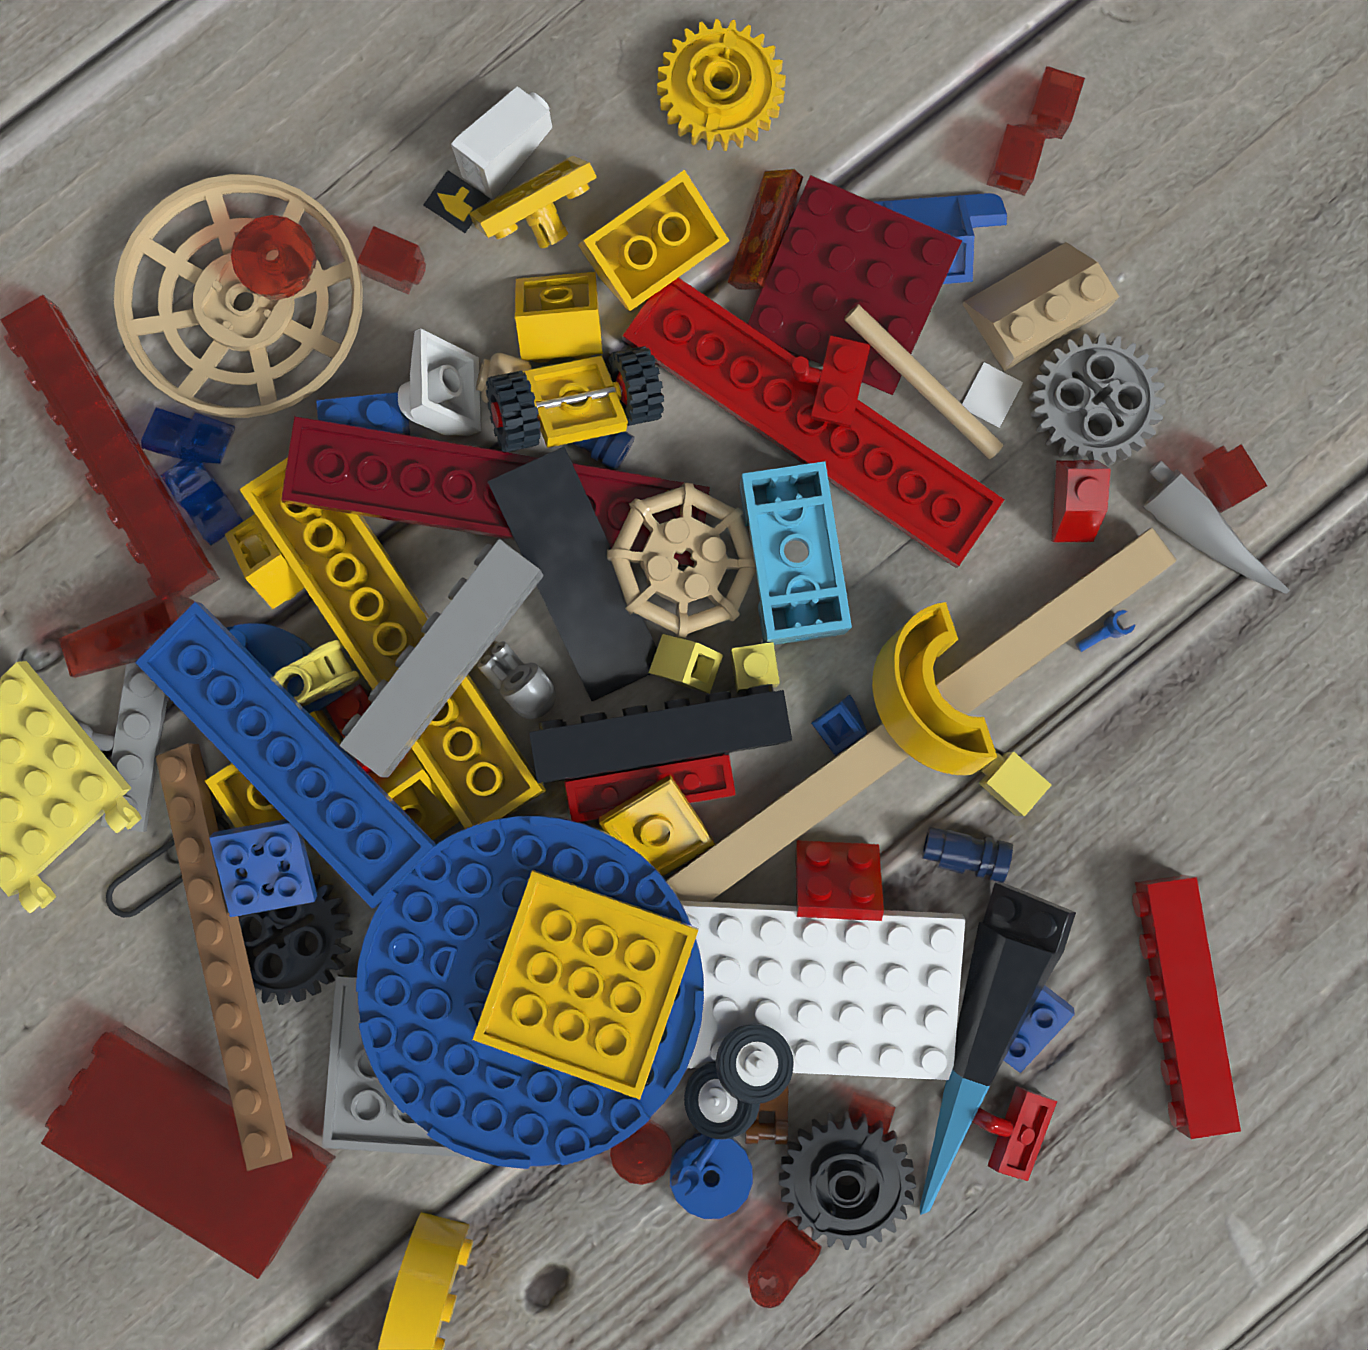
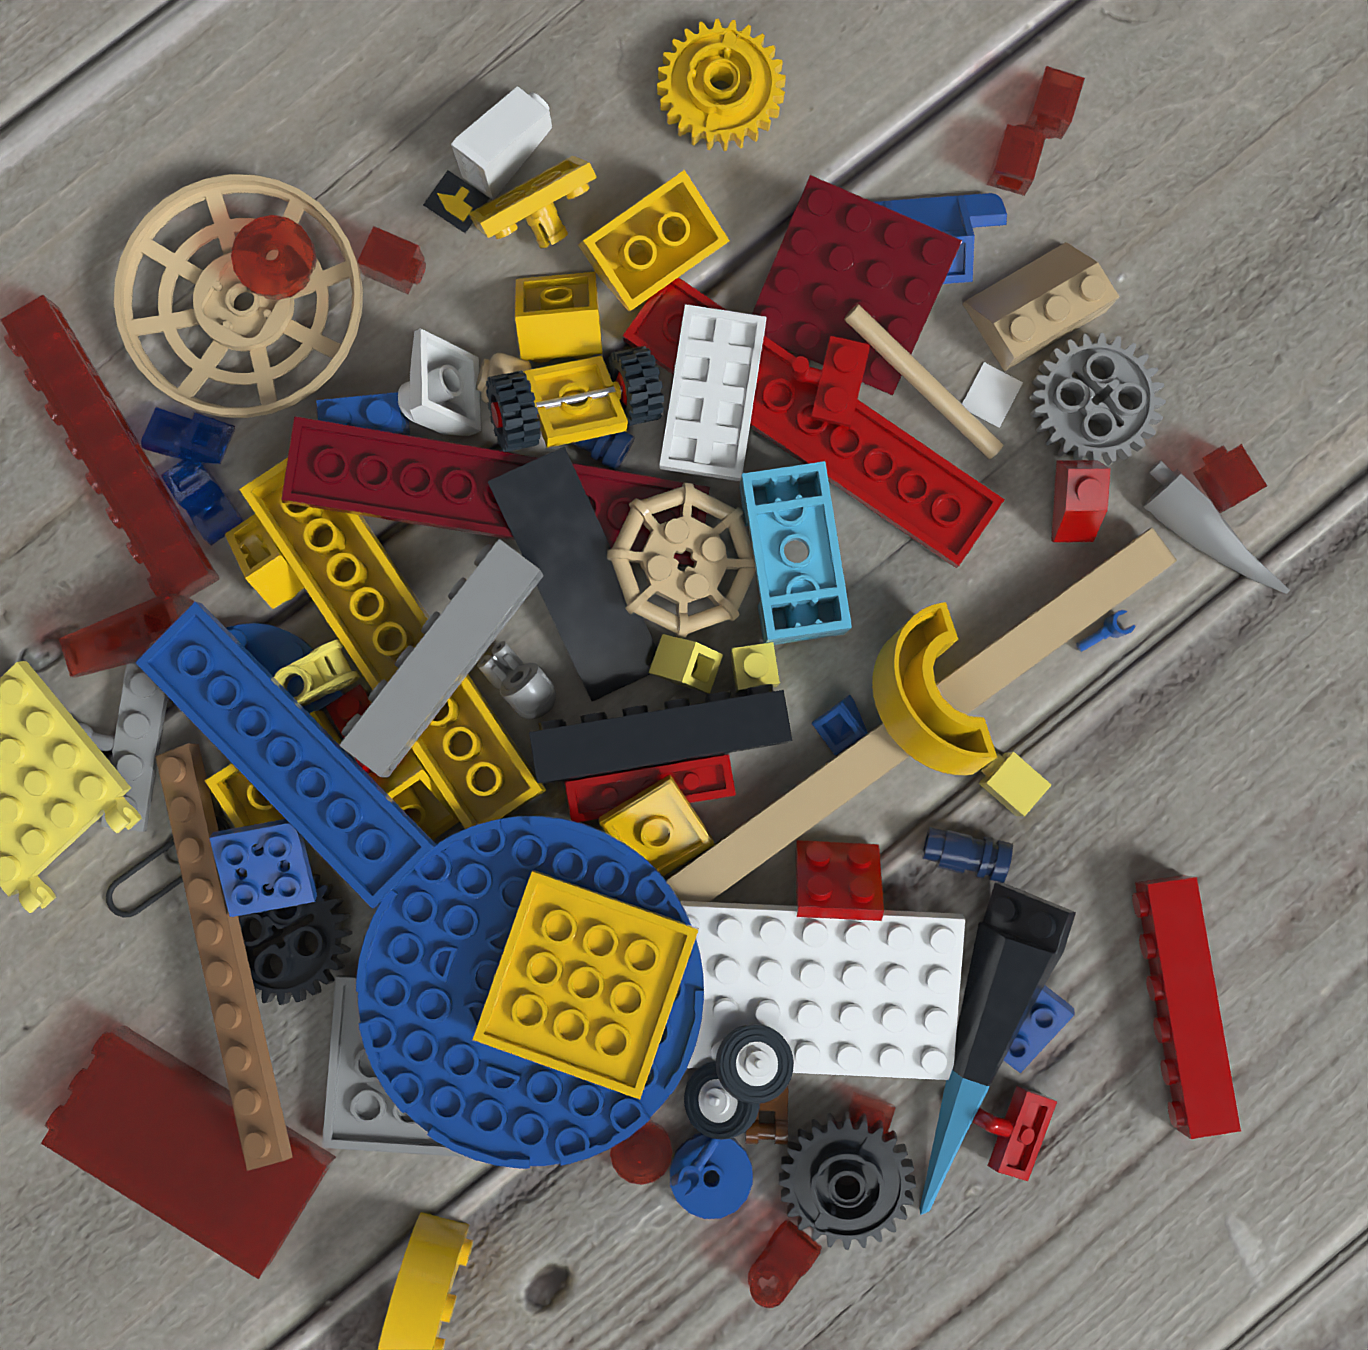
clear red plate [728,169,804,290] -> none
none -> white plate [660,304,767,481]

